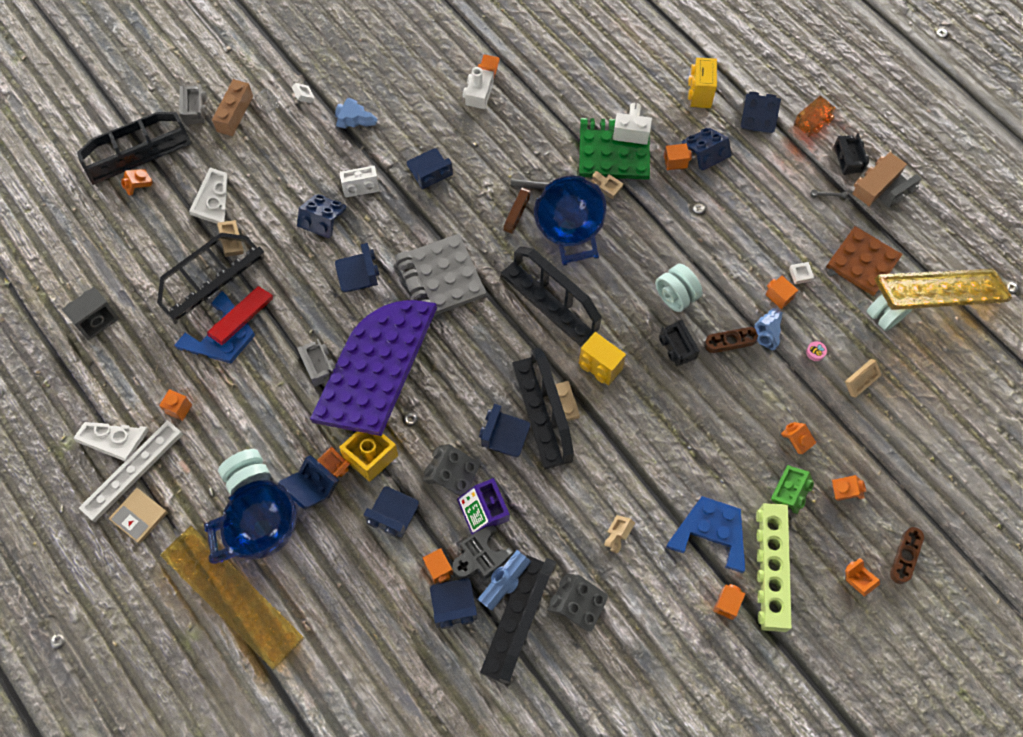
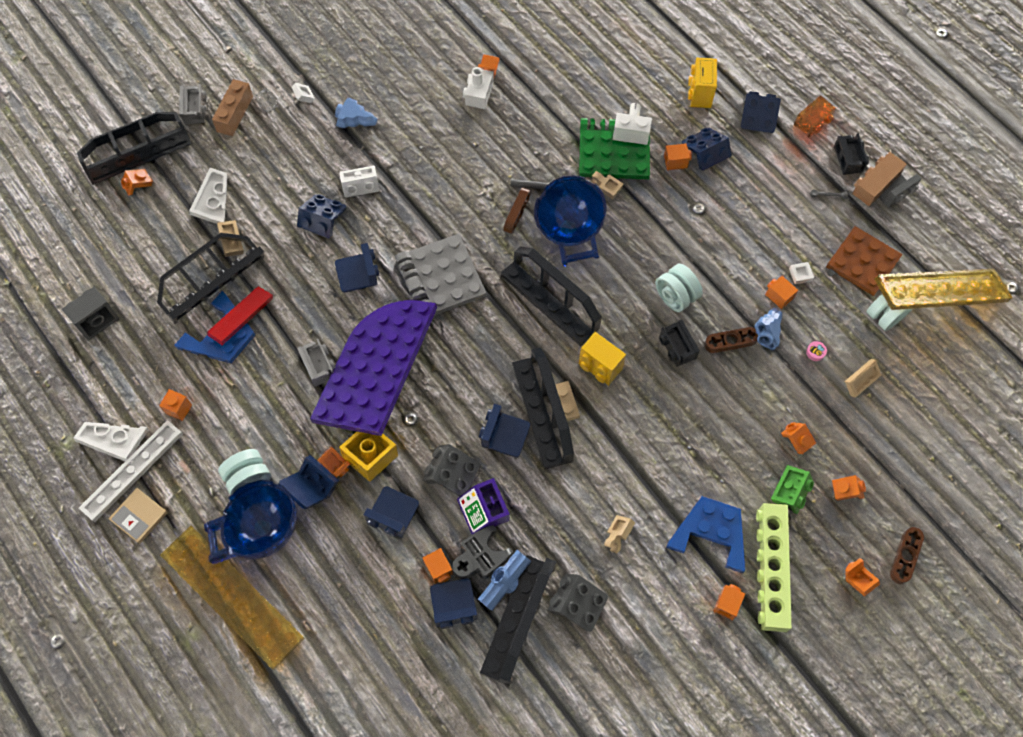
dark blue bracket [407,148,453,190] -> none

